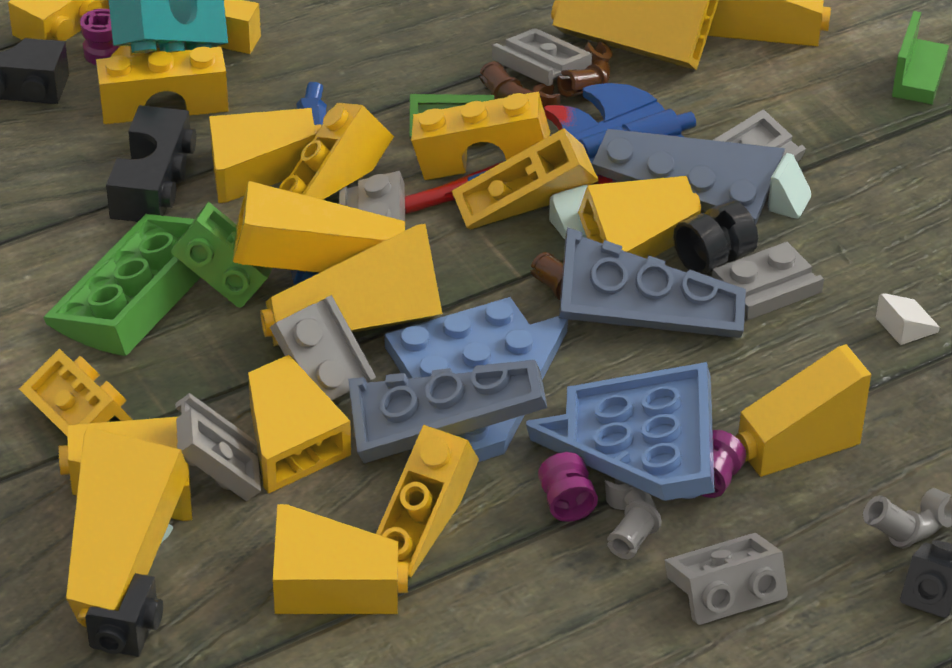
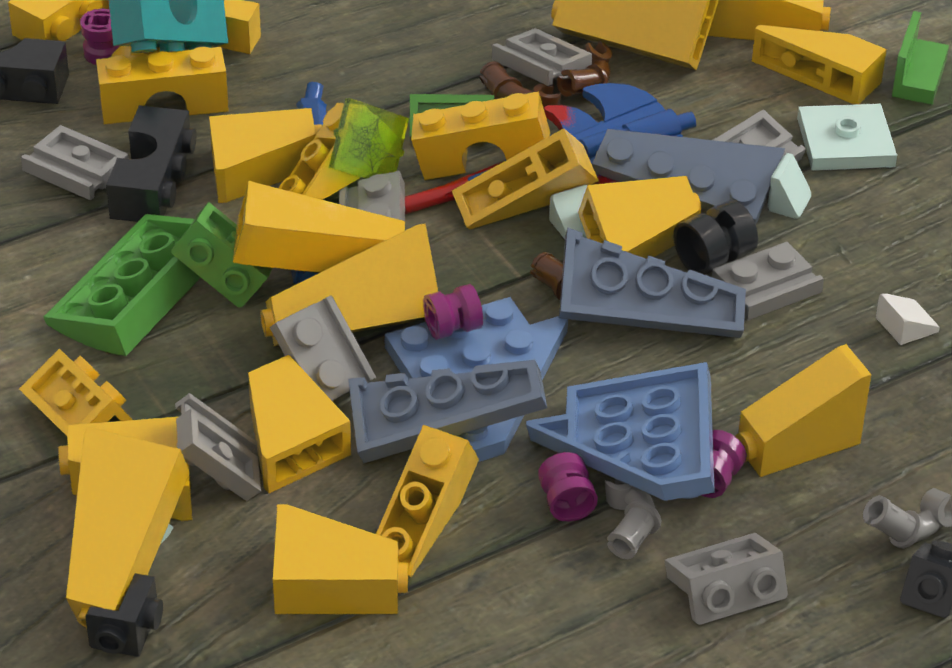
none -> light grey plate [21,125,129,200]
none -> clear neon green piece [329,98,409,179]
none -> magenta wheel [423,284,483,340]
none -> yellow slope [752,25,887,105]
none -> light aqua plate [797,104,897,171]

